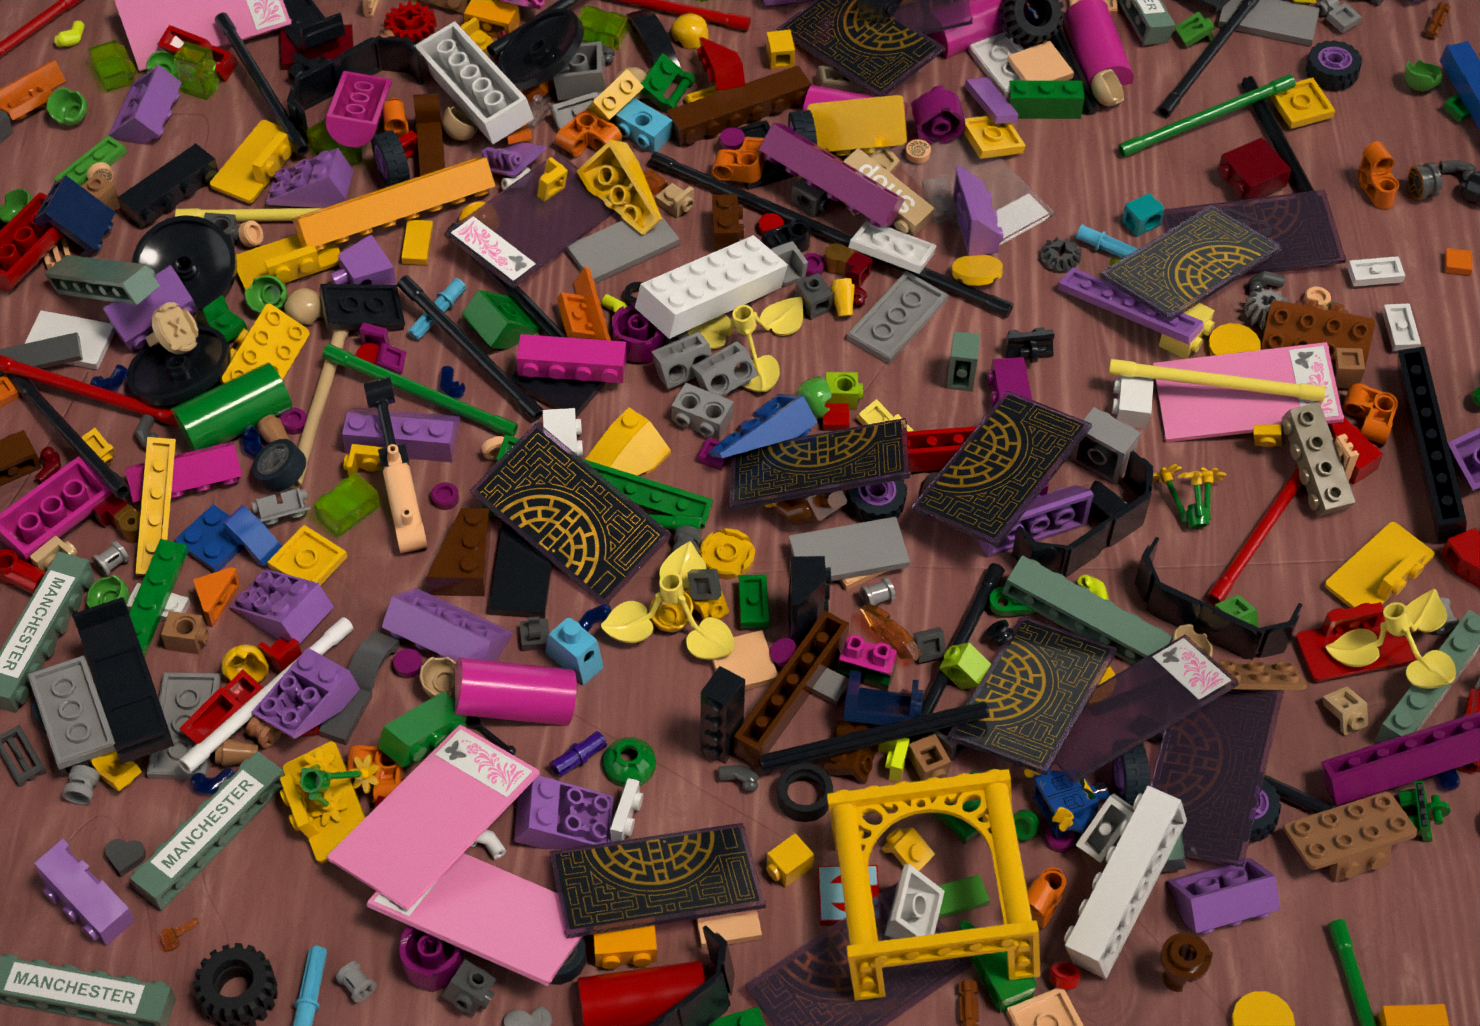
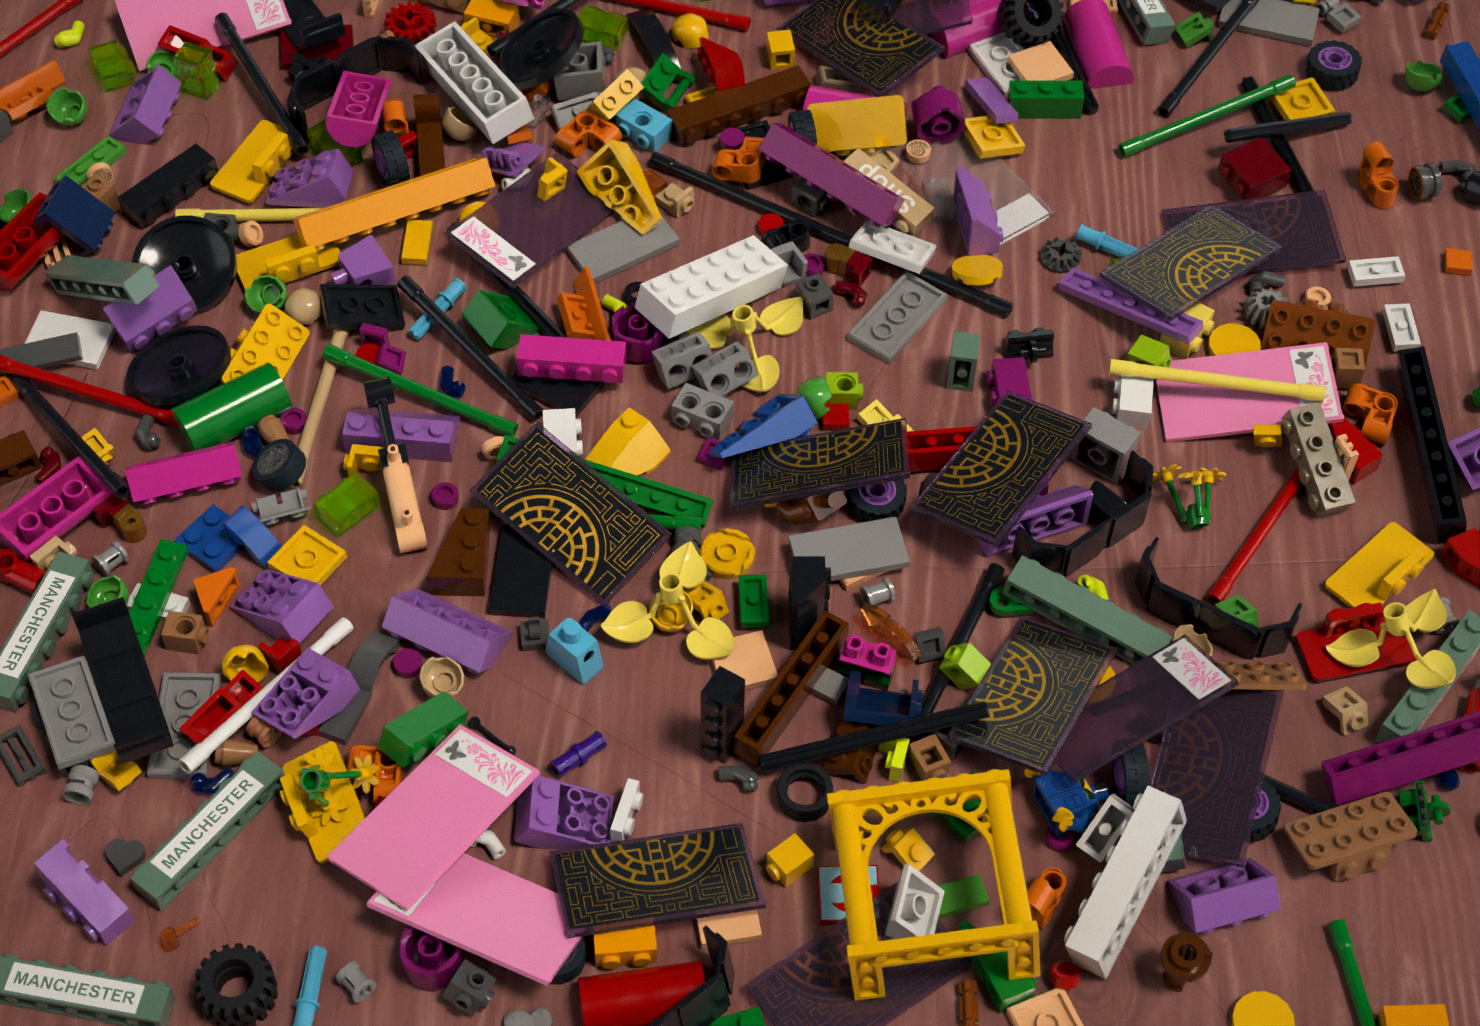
clear blue arm [90,365,129,391] -> none
yellow plate [136,437,176,576] -> none
tan tile [145,302,198,354] -> none
green slope [195,295,247,343] -> none
dark pink brick [455,657,577,726] -> none
green piece [603,737,656,788] -> none
dark grey tile [687,569,722,600] -> none
reddish brown brick [712,194,744,252] -> none
magenta tile [770,638,798,667] -> none
yellow cone [830,278,855,317] -> none
black bush [985,620,1014,647] -> none
green tile [1013,809,1040,841] -> none
tan hair [1091,69,1124,106] -> none
teal brick [1122,193,1165,237] -> none
none -> lime brick [1128,334,1172,380]
none -> black axle [1224,112,1352,143]

